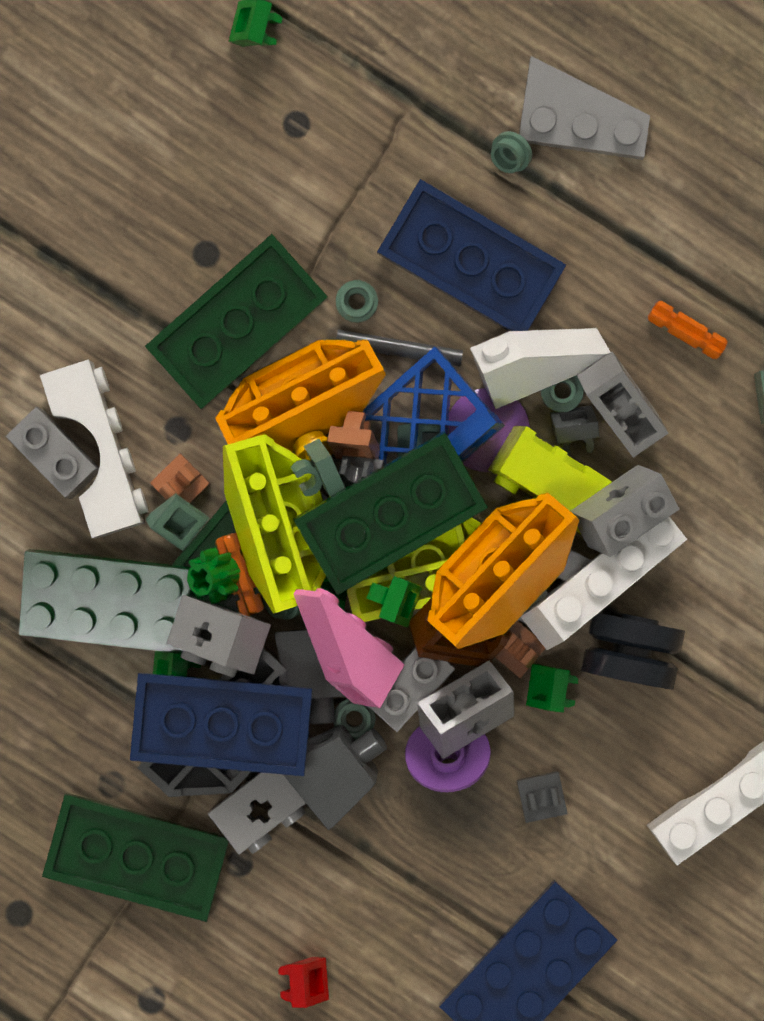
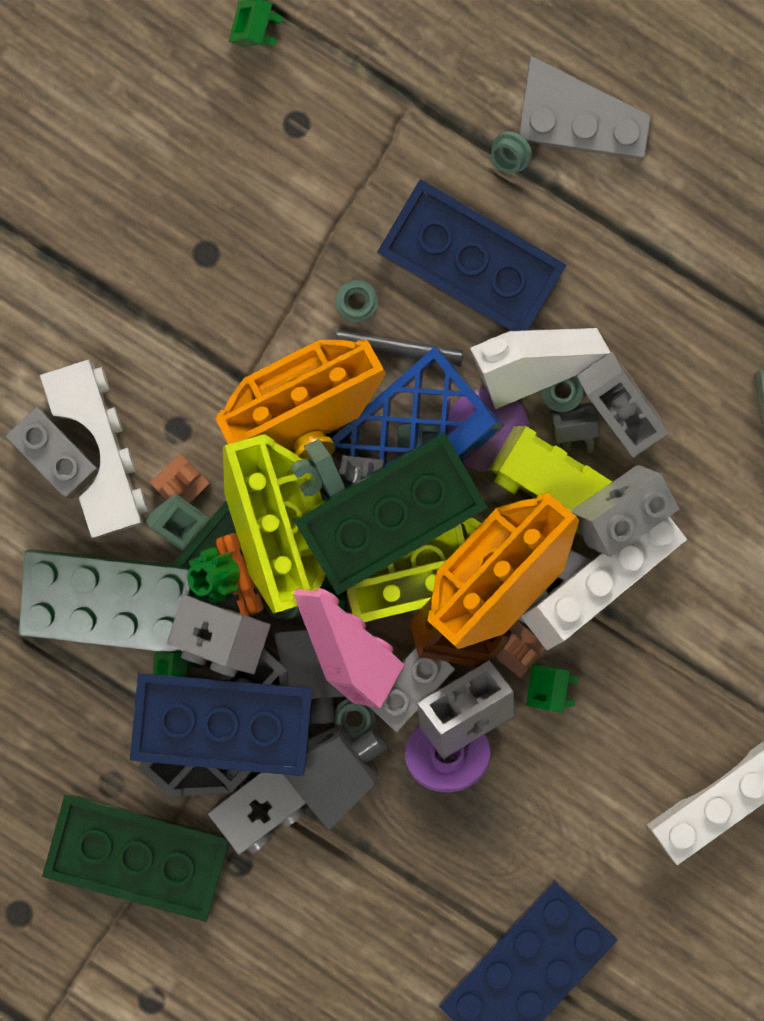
dark green plate [145,234,329,410] -> none
red tile [278,957,329,1008] -> none
nougat tile [327,411,380,459] -> none
green tile [366,576,423,627] -> none
dark grey tile [516,771,568,823] -> none
black wheel [581,613,685,690] -> none
orange axle [648,301,728,359] -> none

